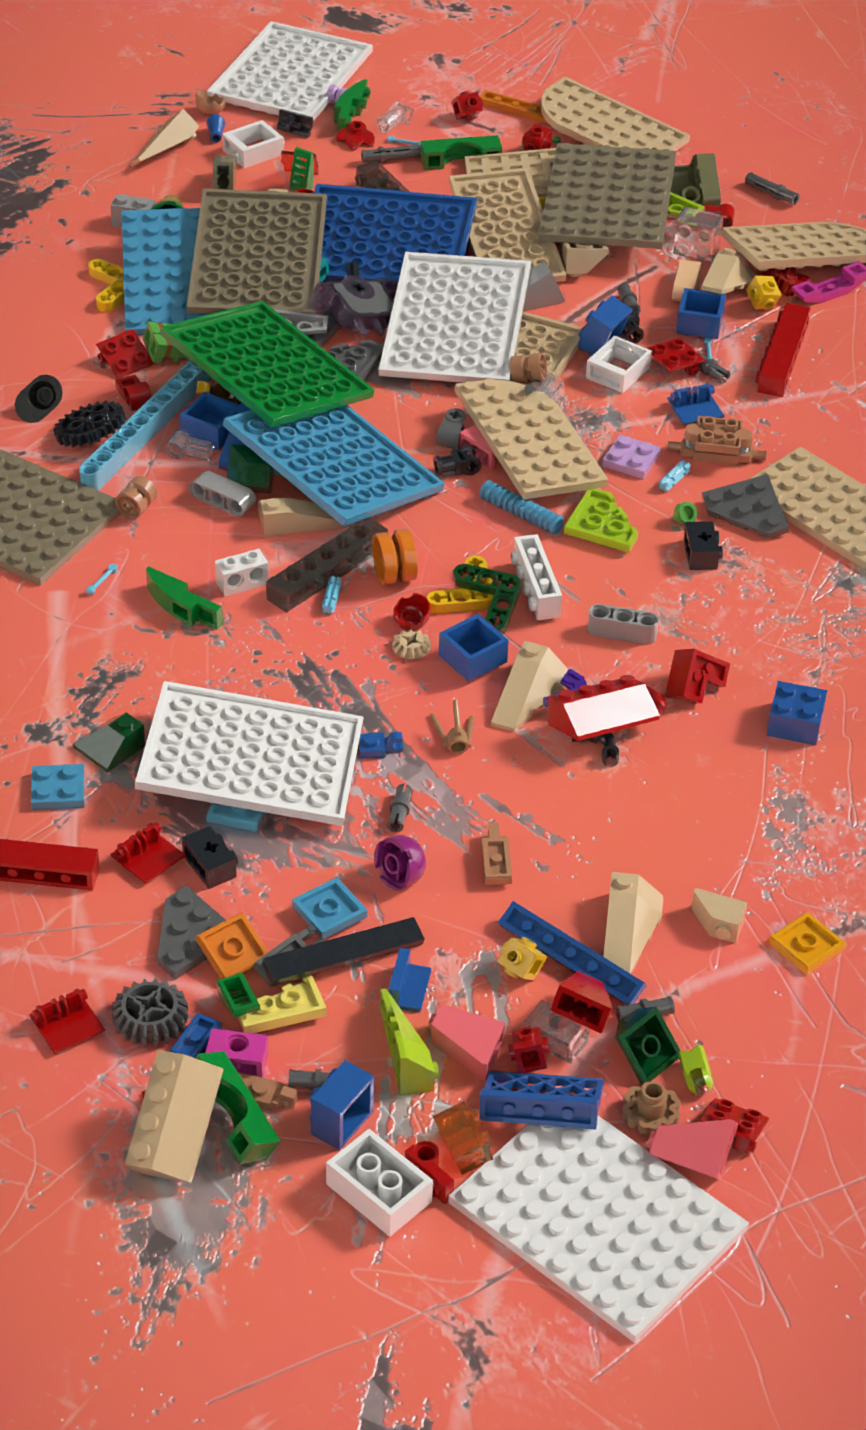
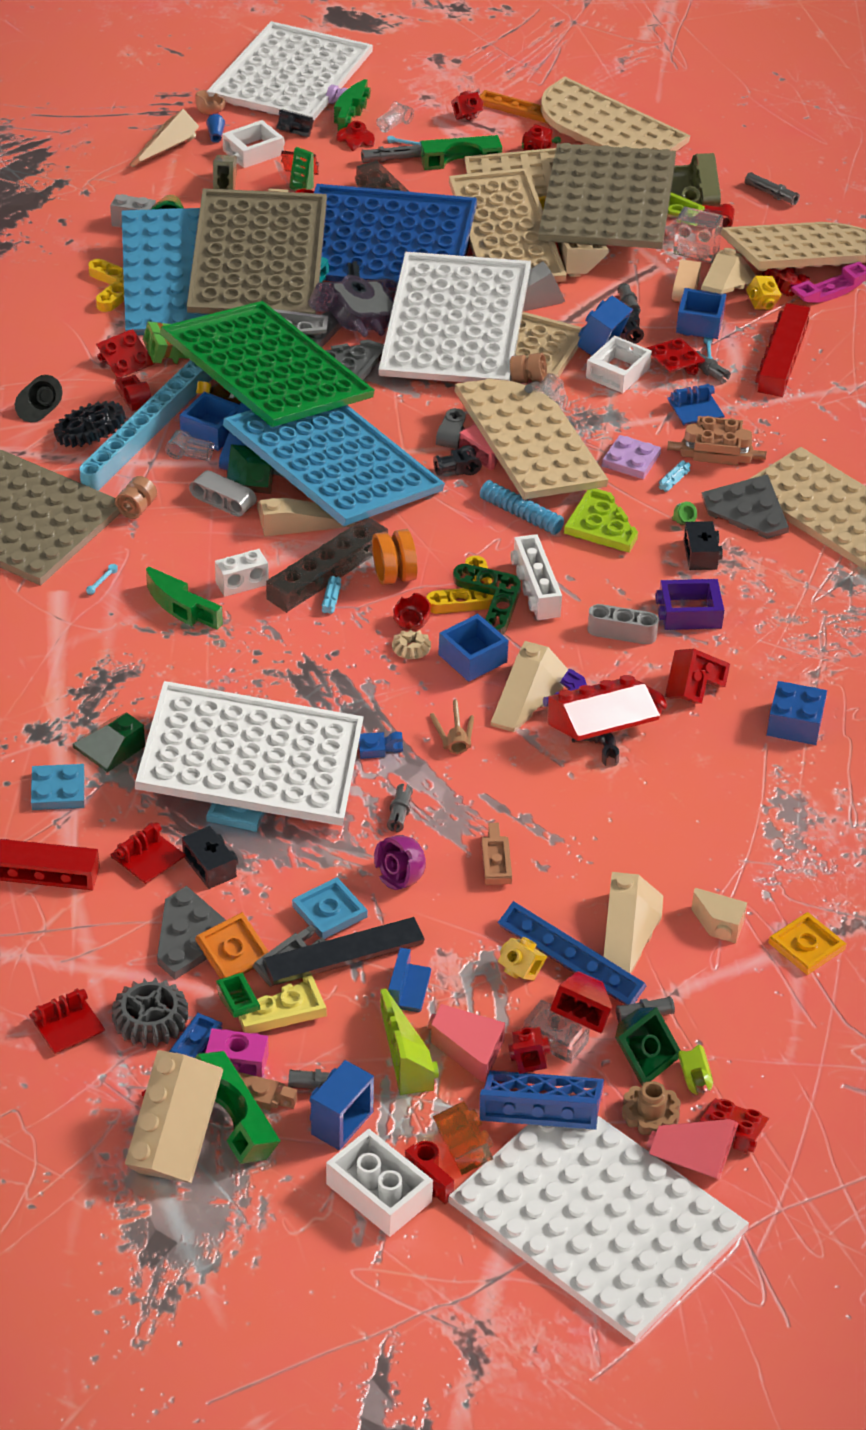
none -> dark purple window [655,579,725,630]

